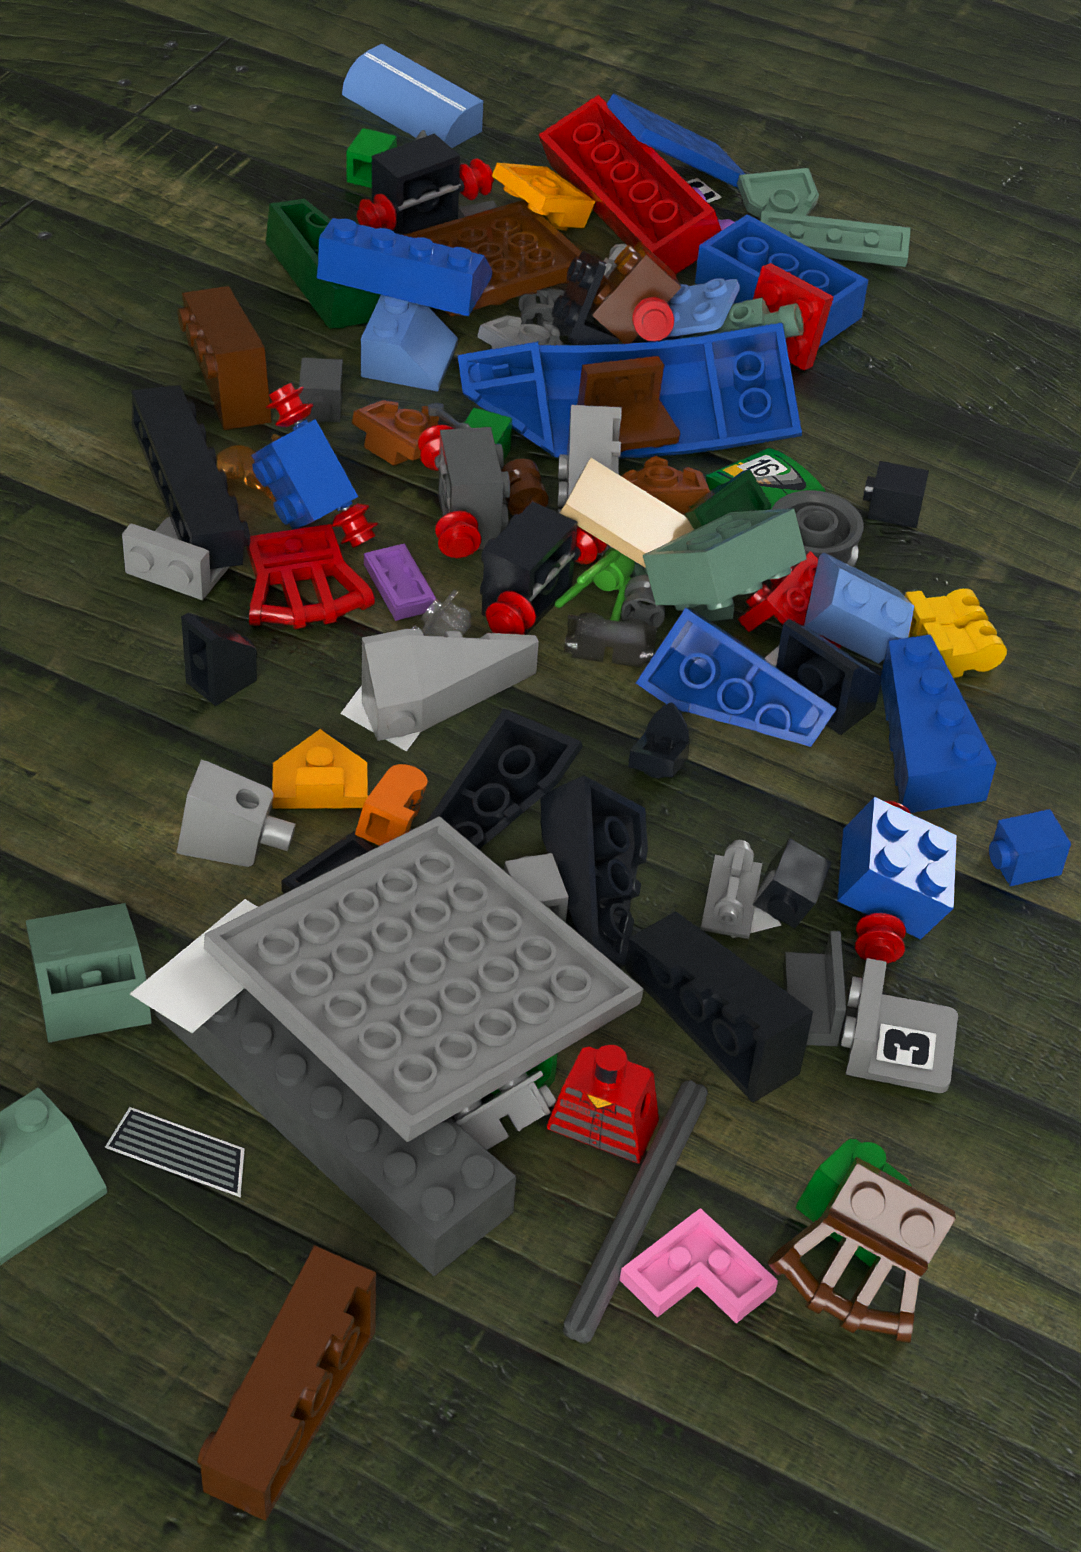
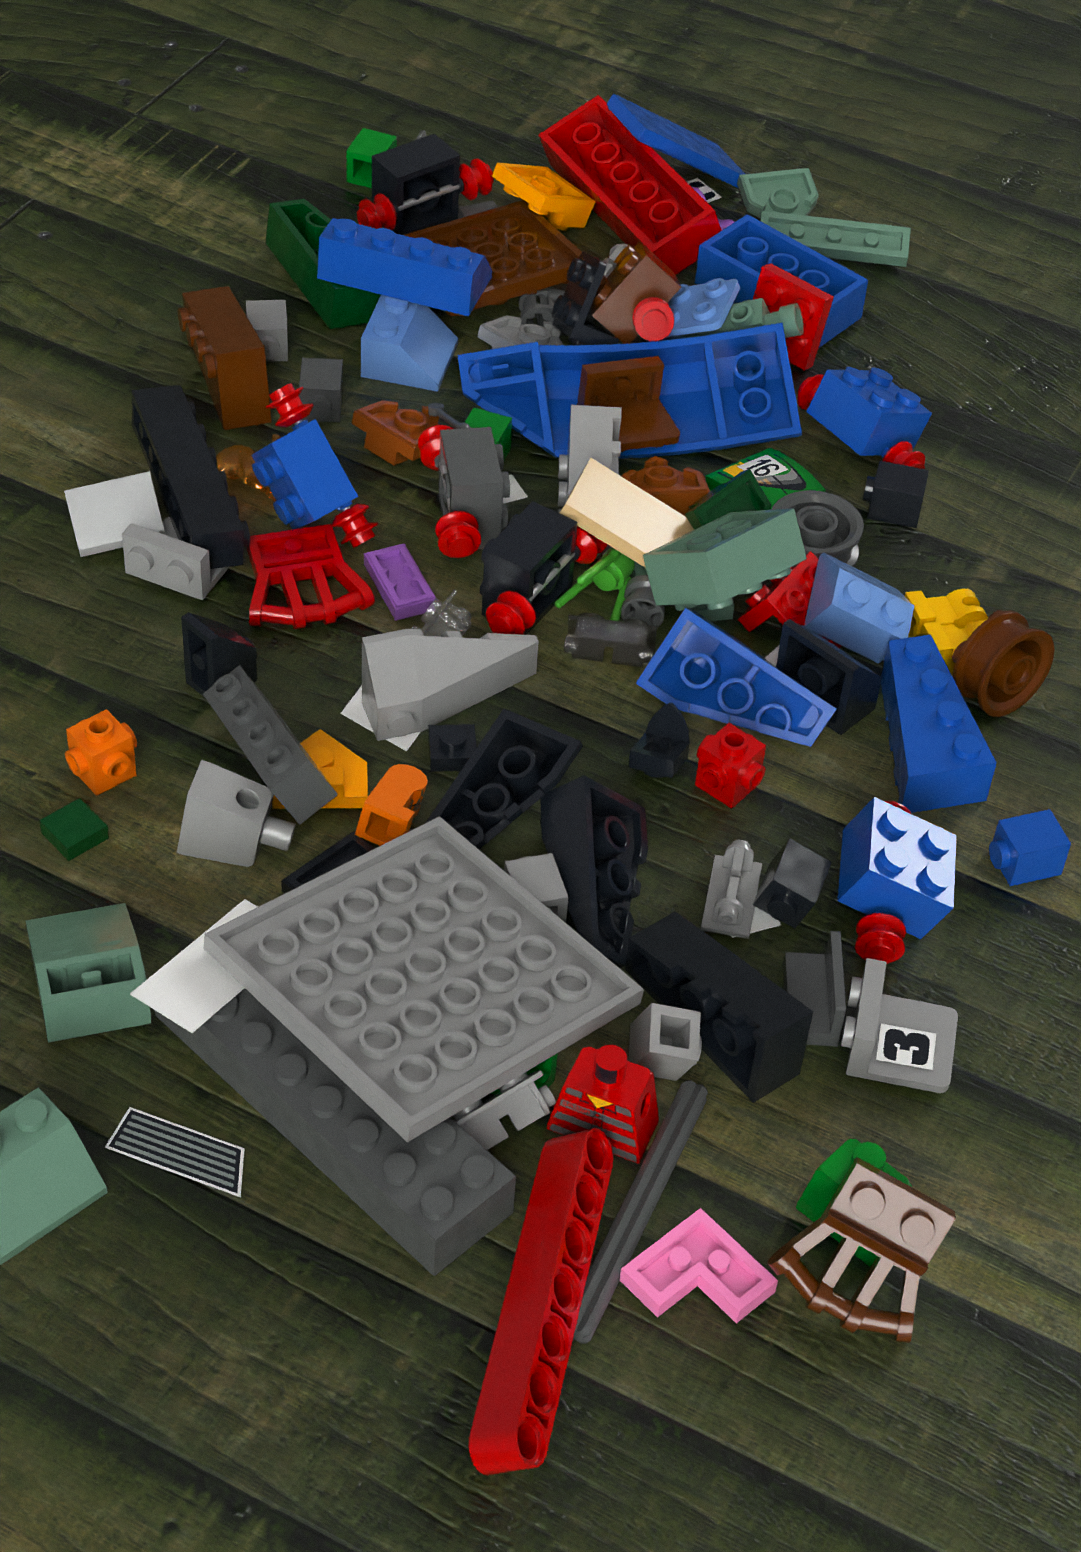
reddish brown wedge [197,1245,376,1521] -> none
medium blue brick [342,44,483,148] -> none
reddish brown wheel [501,458,549,516] -> none
none -> dark green tile [39,798,109,861]
none -> slope [64,471,166,557]
none -> orange brick [65,709,137,796]
none -> dark grey brick [203,665,338,825]
none -> light grey brick [246,300,288,362]
none -> black plate [428,724,477,772]
none -> red beam [469,1128,613,1475]
none -> light grey brick [628,1003,702,1081]
none -> red brick [695,723,766,809]
none -> blue brick [797,367,932,469]
none -> reddish brown wheel [952,610,1055,717]

